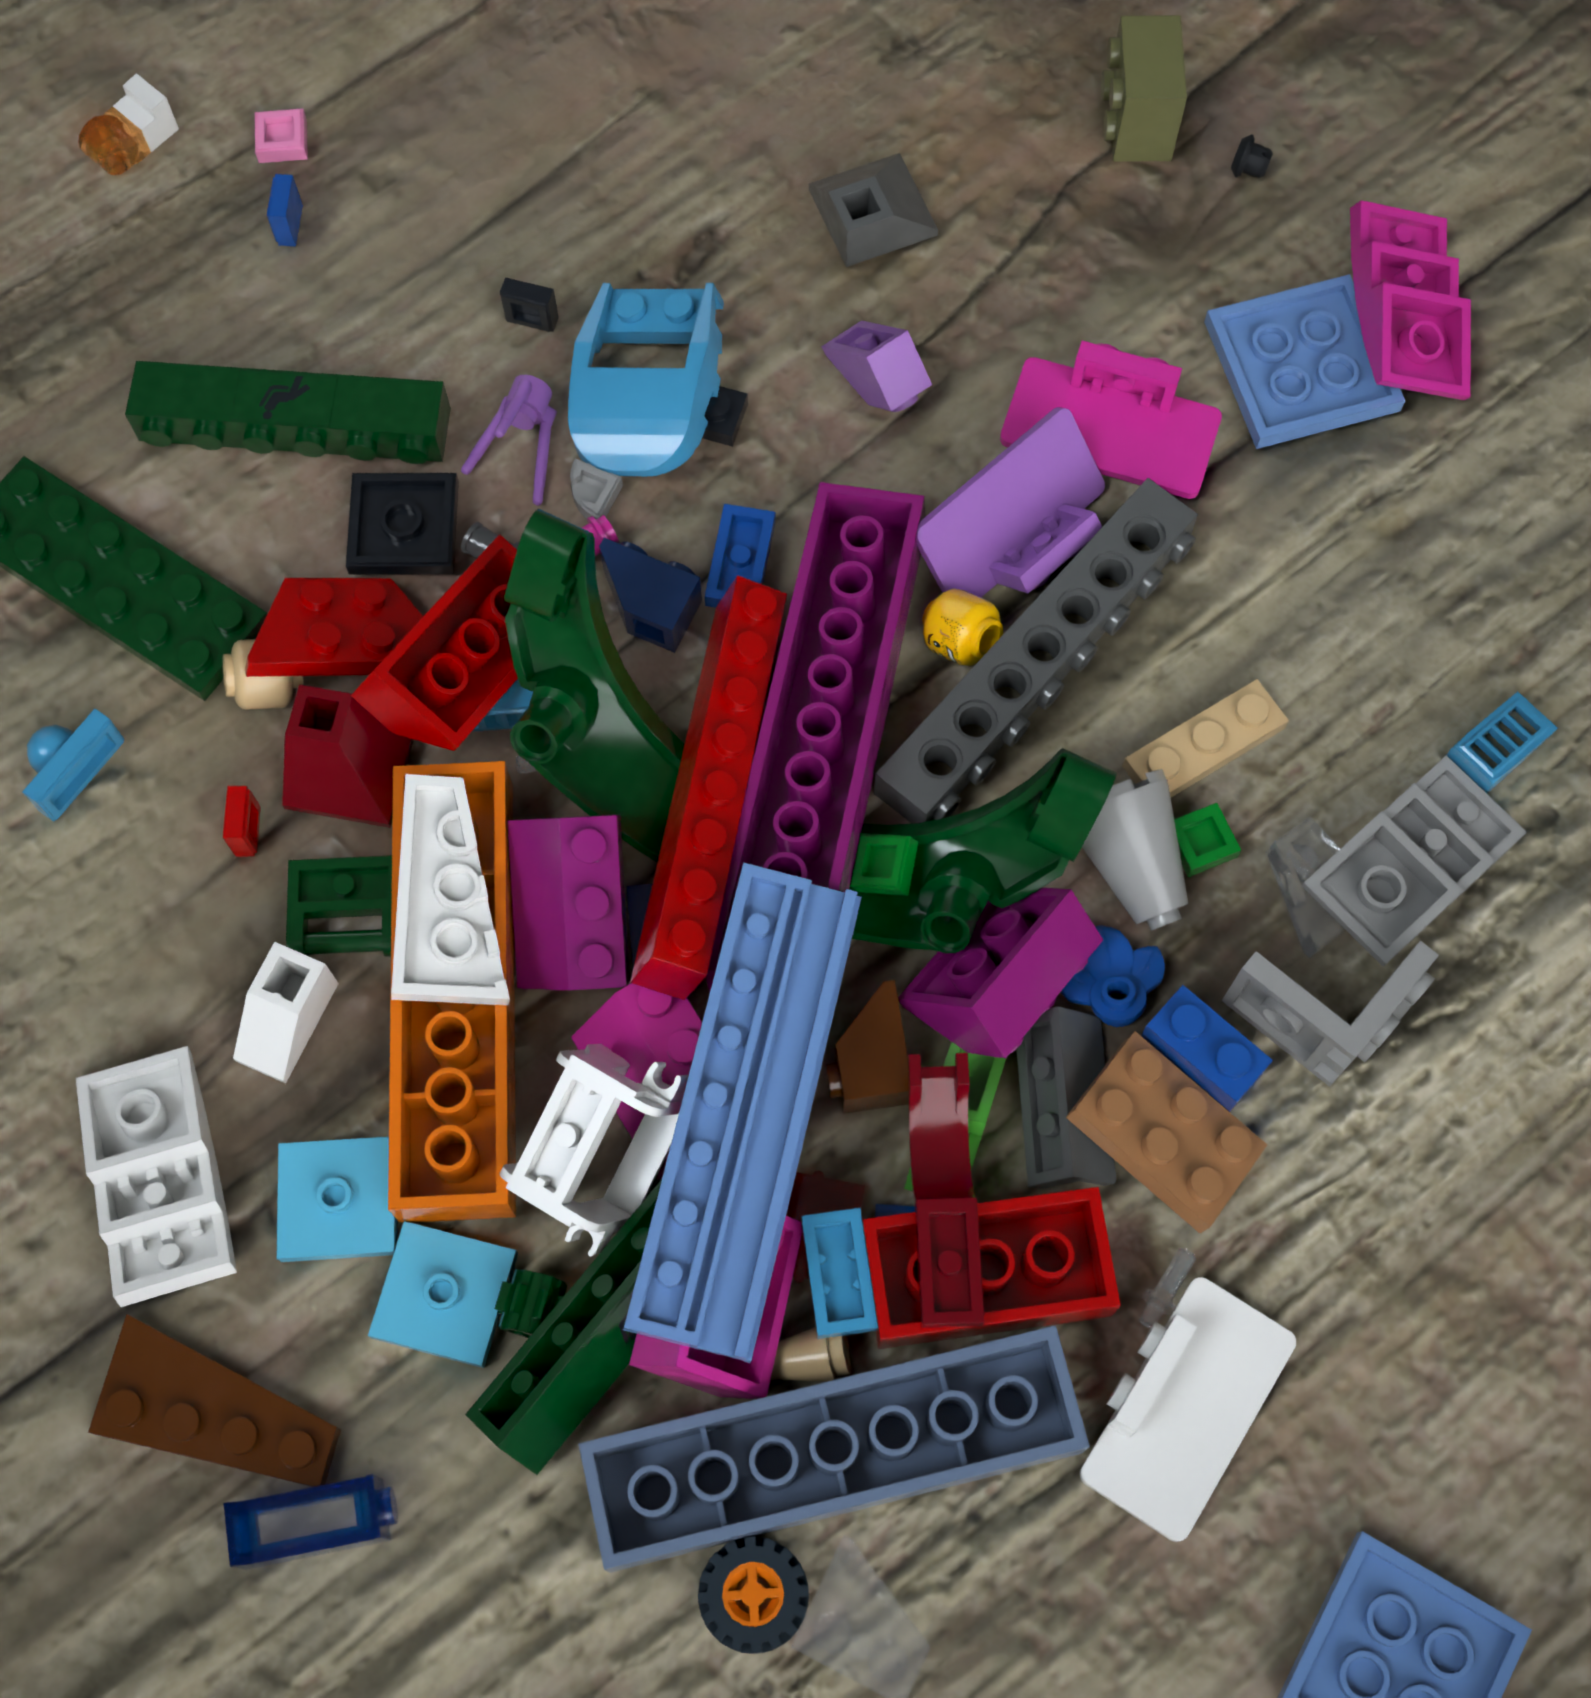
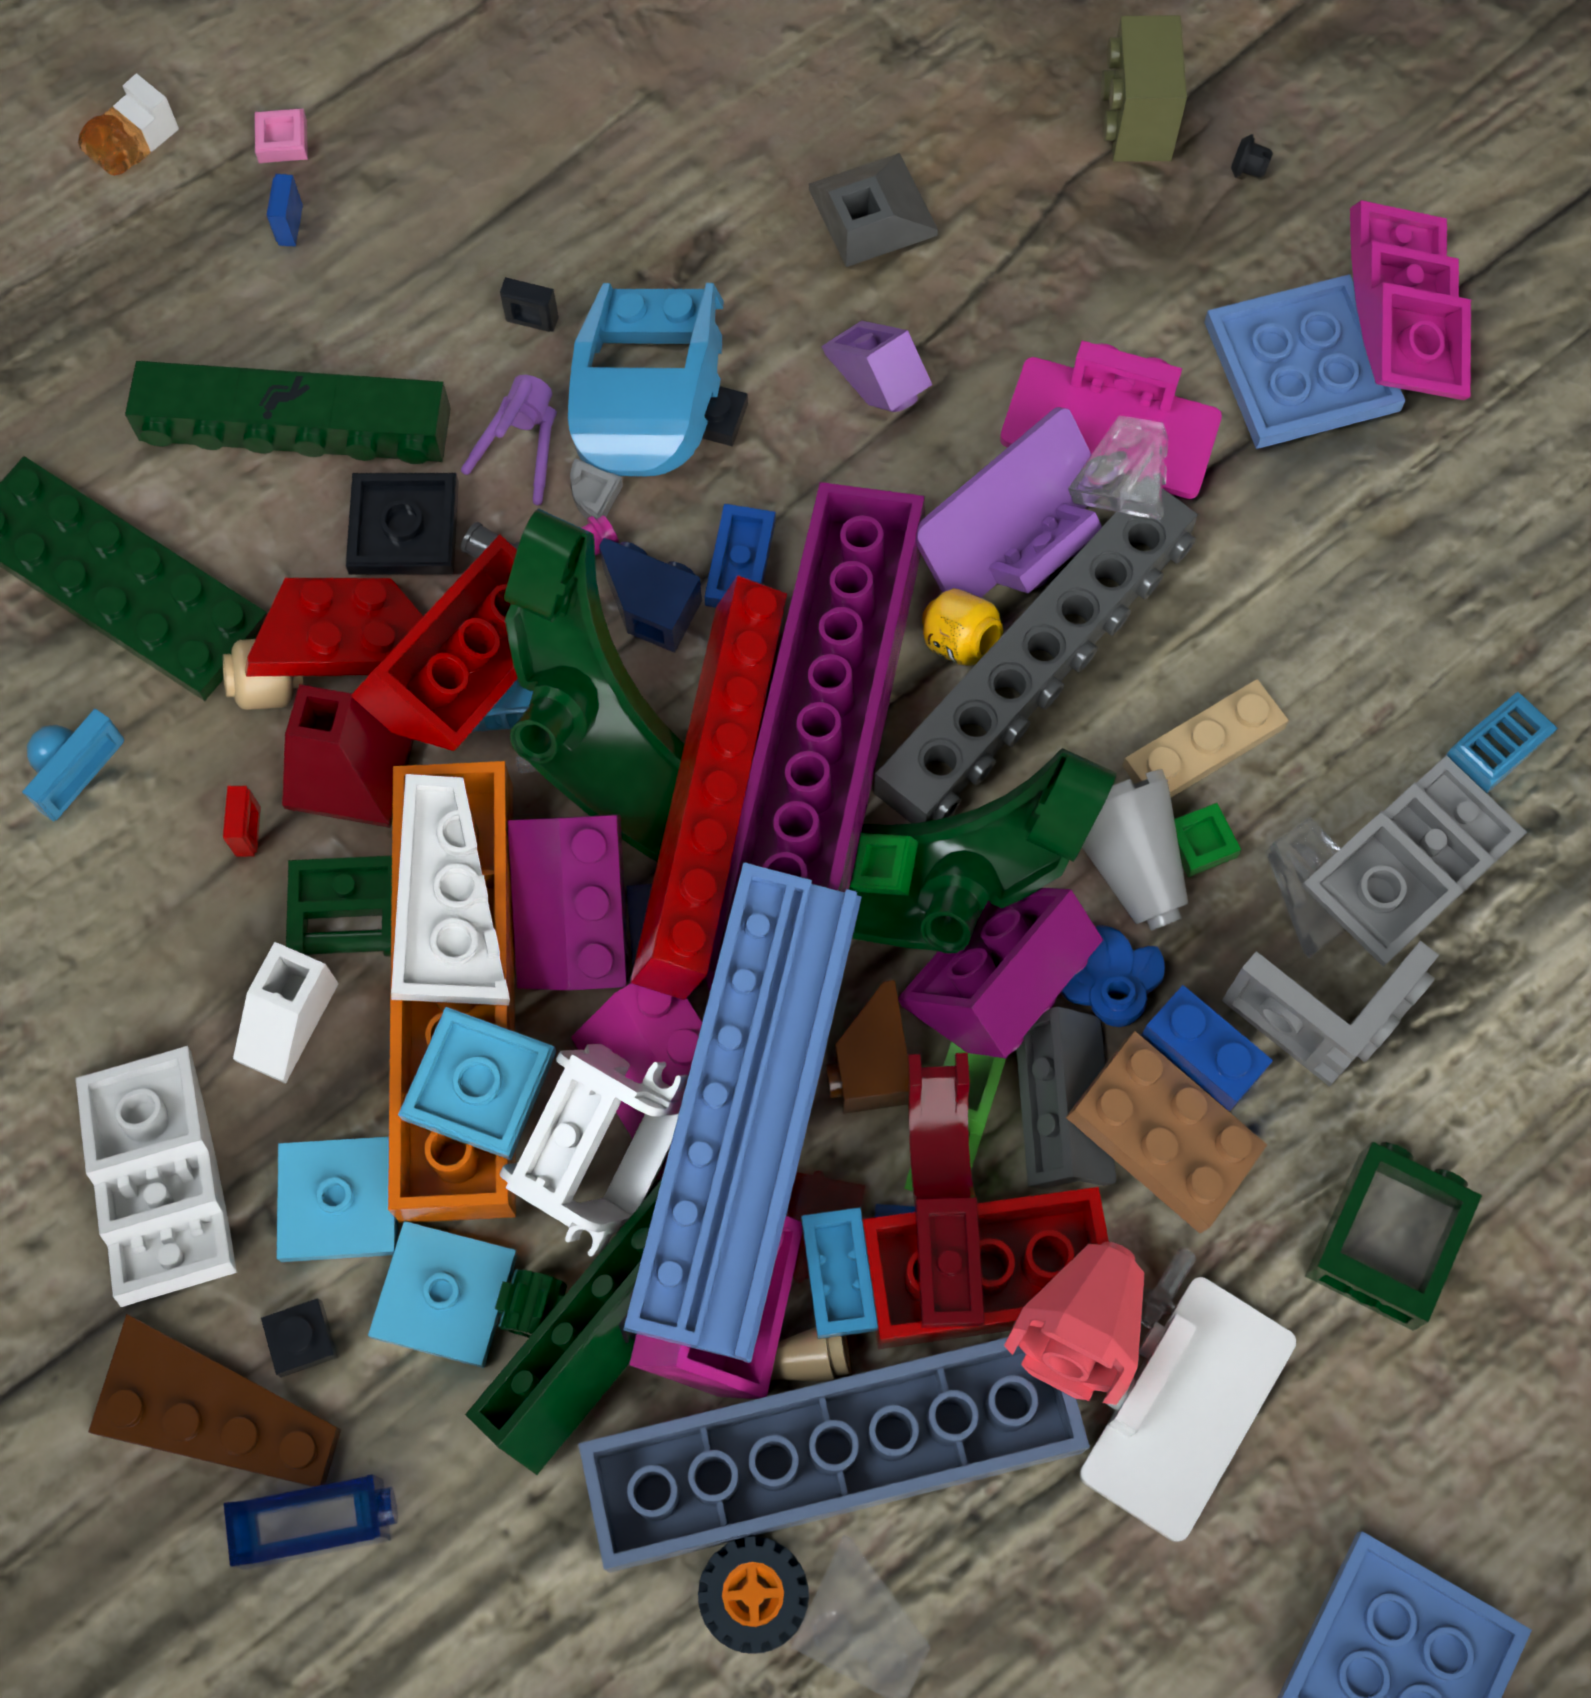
none -> black plate [261,1298,338,1378]
none -> medium azure plate [398,1007,557,1160]
none -> coral cone [1004,1242,1144,1405]
none -> clear wing [1068,415,1169,520]
none -> dark green window [1305,1142,1482,1331]

